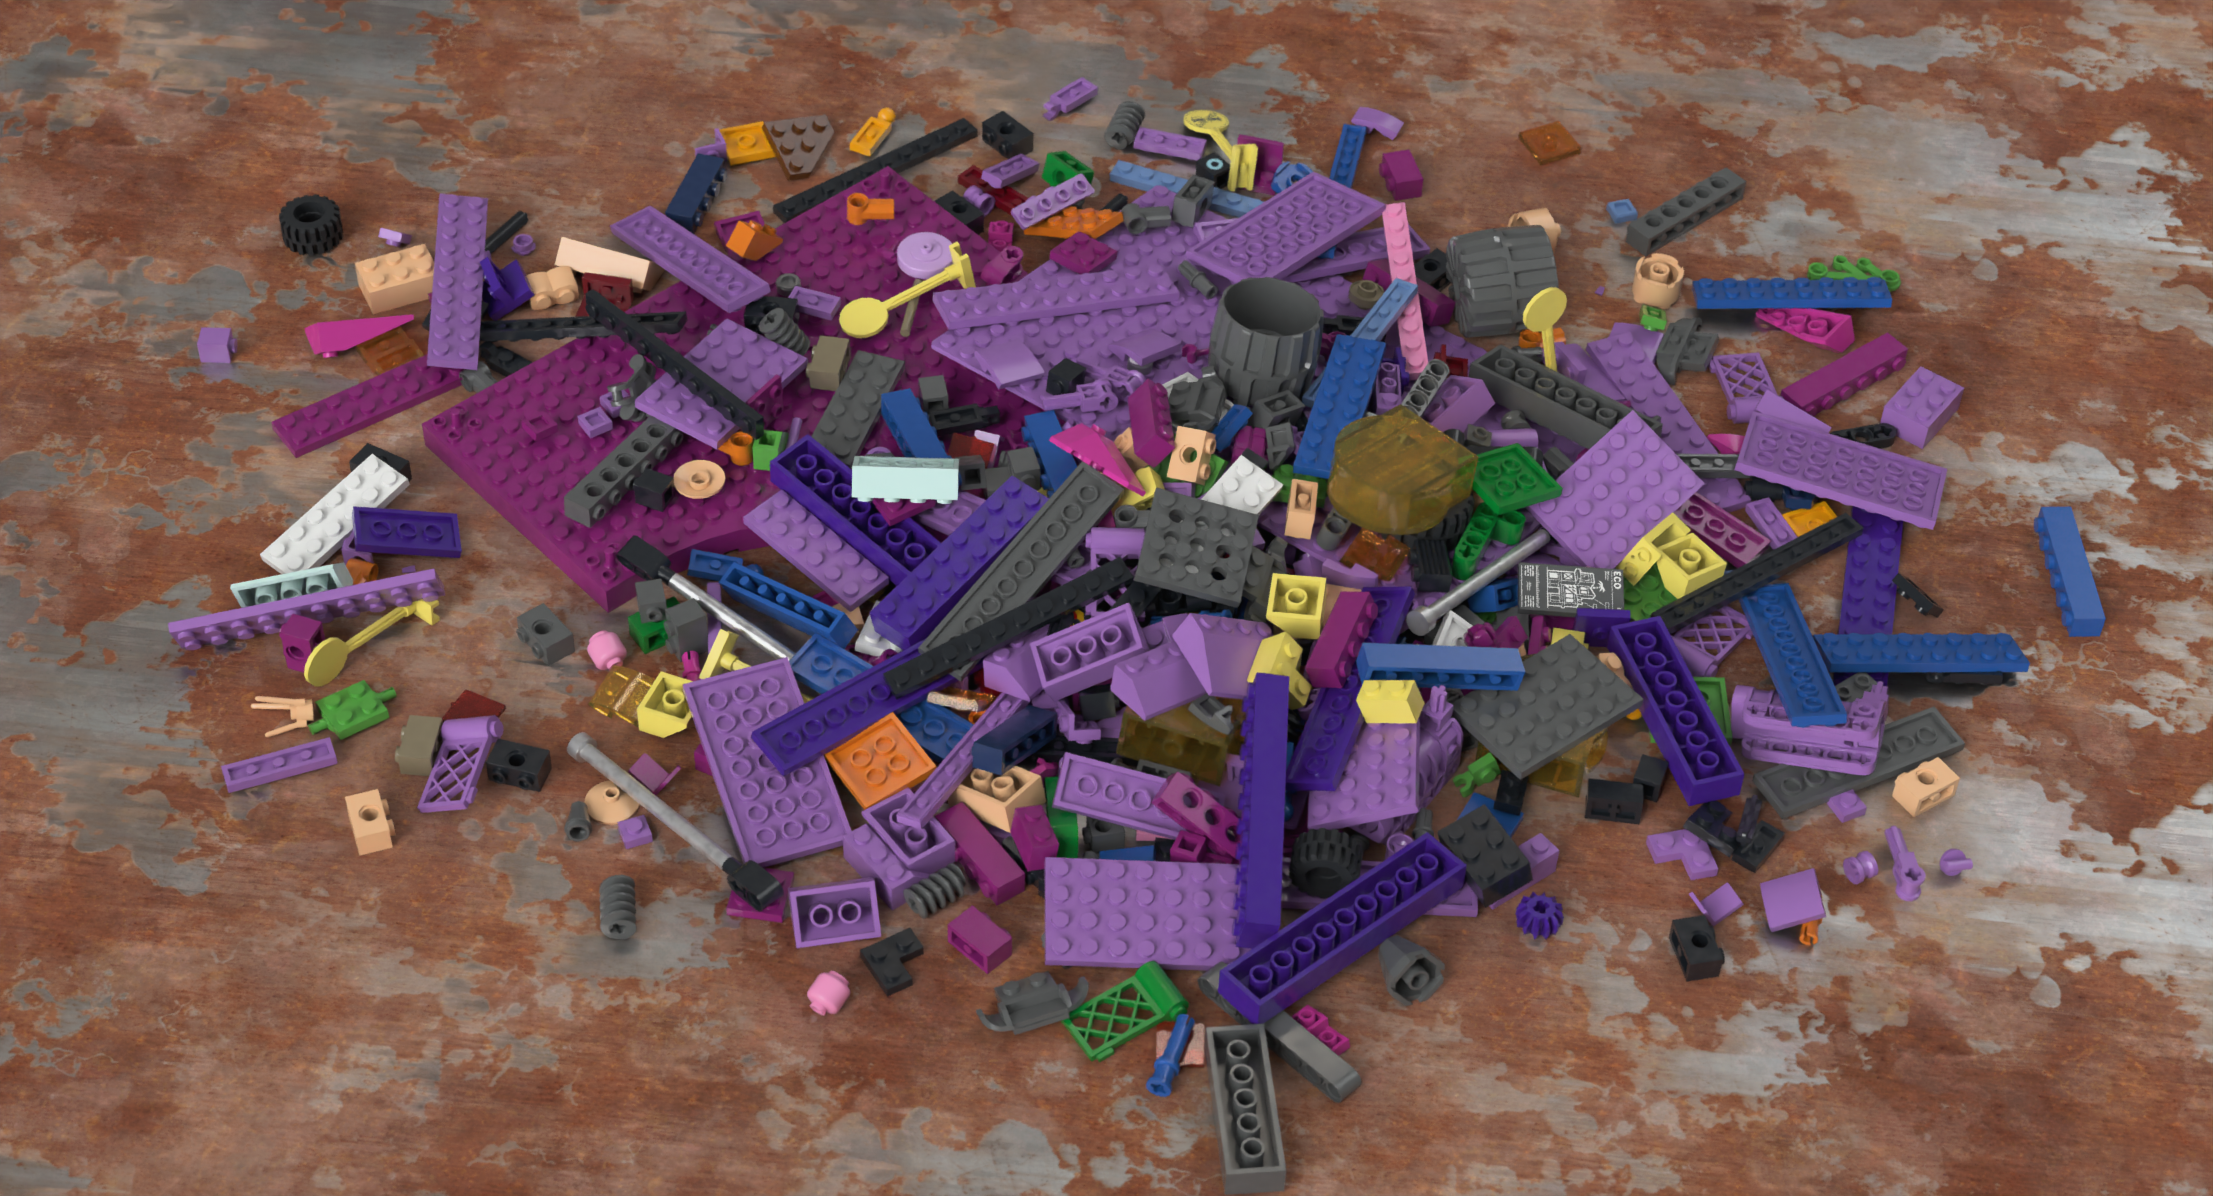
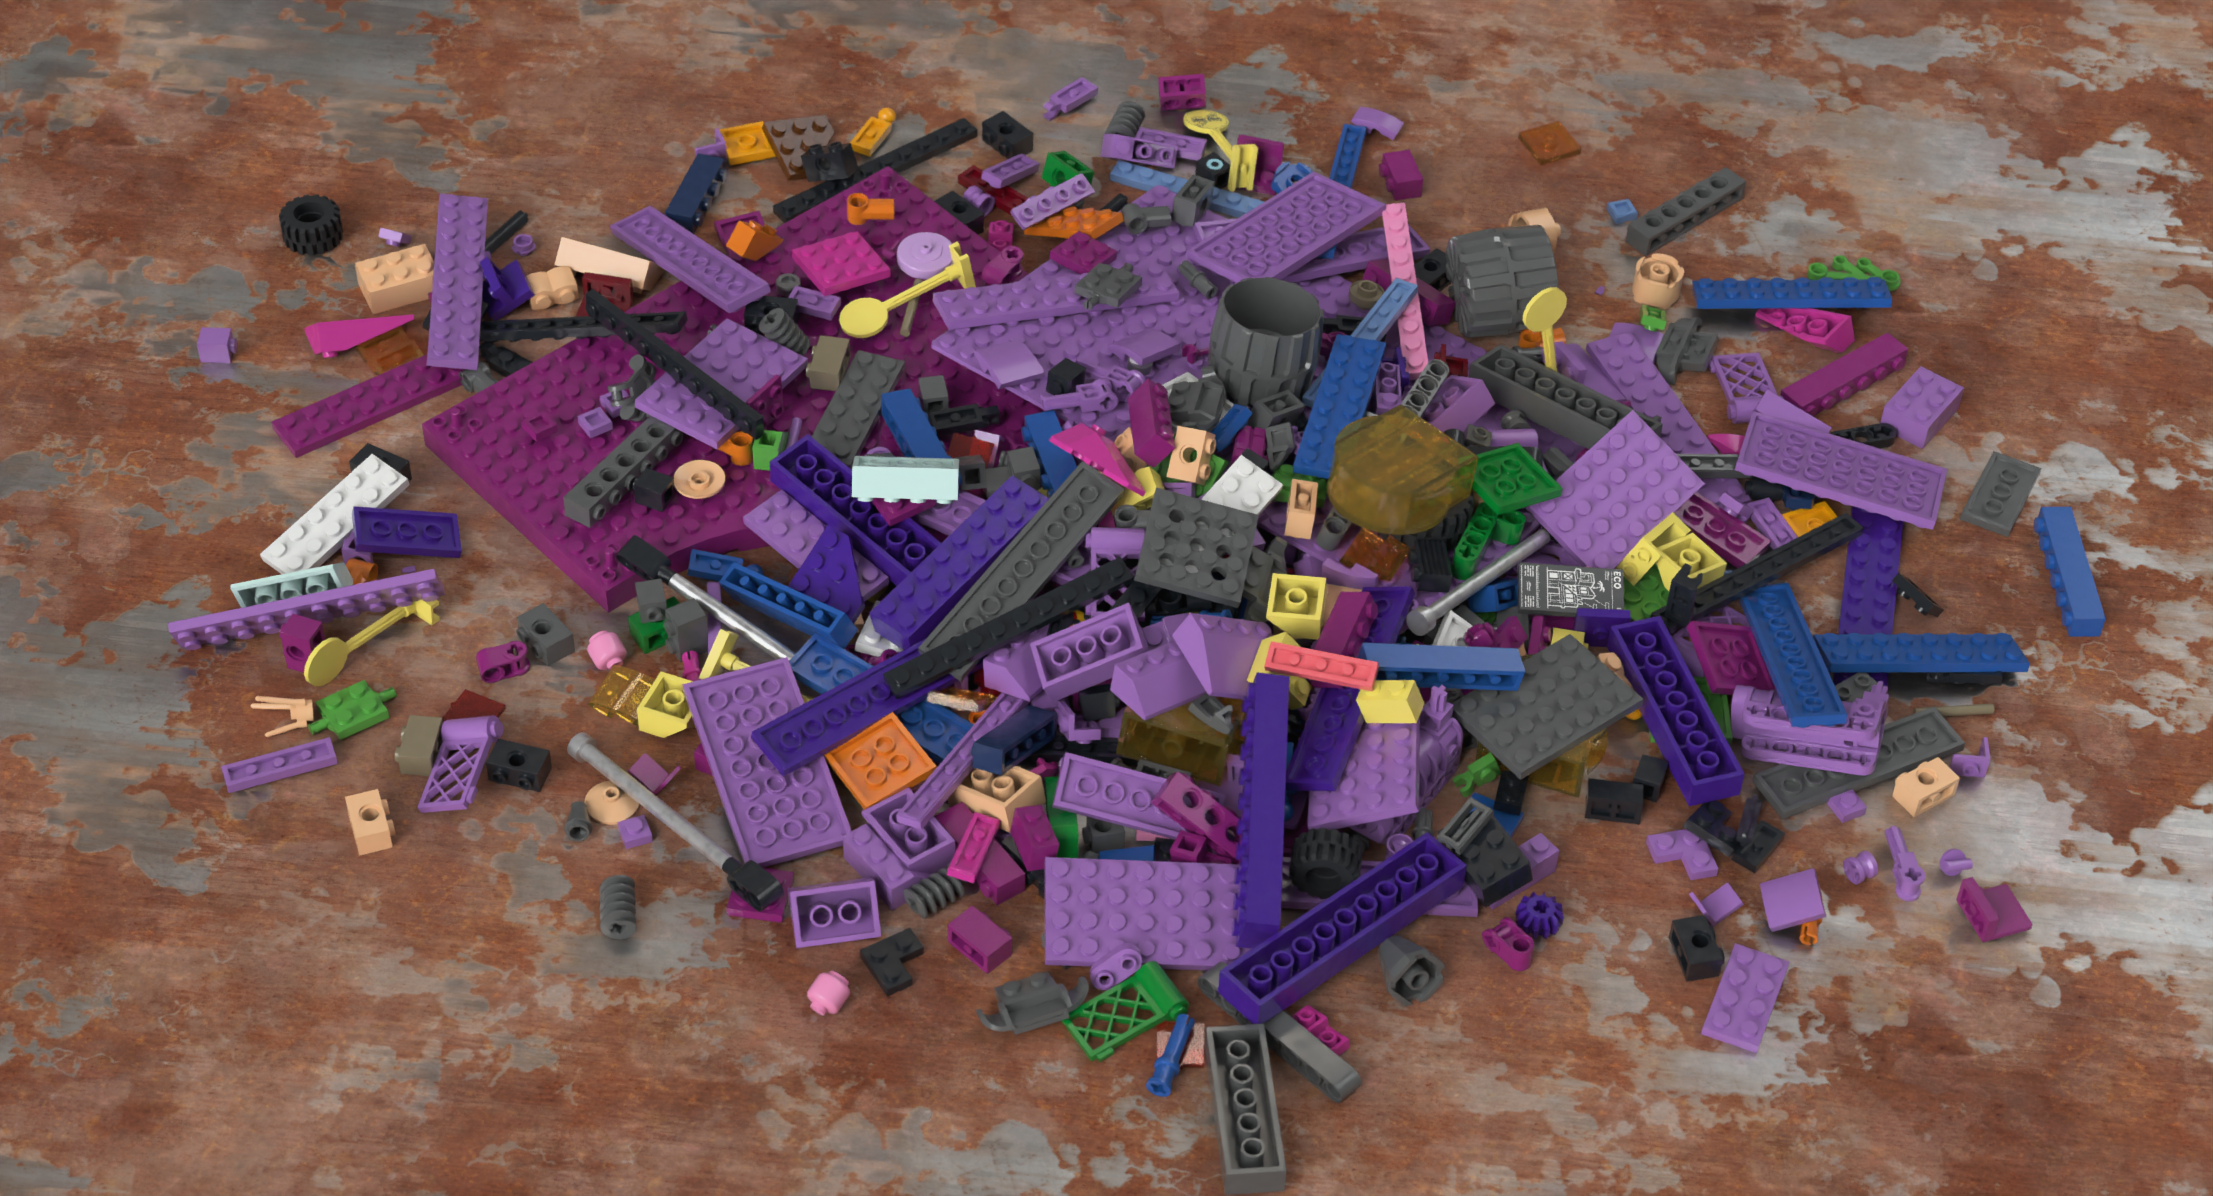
none -> magenta piece [476,641,530,683]
none -> dark purple plate [788,525,865,624]
none -> dark pink plate [792,231,891,296]
none -> black brick [801,141,859,182]
none -> dark pink tile [947,812,1001,884]
none -> dark grey plate [1075,263,1142,310]
none -> medium lavender plate [1090,943,1142,990]
none -> medium lavender slope [1100,134,1178,169]
none -> magenta brick [1158,74,1206,111]
none -> coral plate [1264,641,1379,691]
none -> dark grey tile [1437,797,1494,855]
none -> magenta piece [1482,917,1534,971]
none -> black hinge [1664,563,1703,628]
none -> magenta plate [1686,621,1777,695]
none -> medium lavender plate [1701,943,1790,1053]
none -> medium lavender bracket [1718,492,1754,523]
none -> dark tan bar [1913,703,1994,717]
none -> medium lavender bracket [1949,737,1990,777]
none -> magenta bracket [1956,877,2033,942]
none -> dark grey tile [1960,451,2042,537]

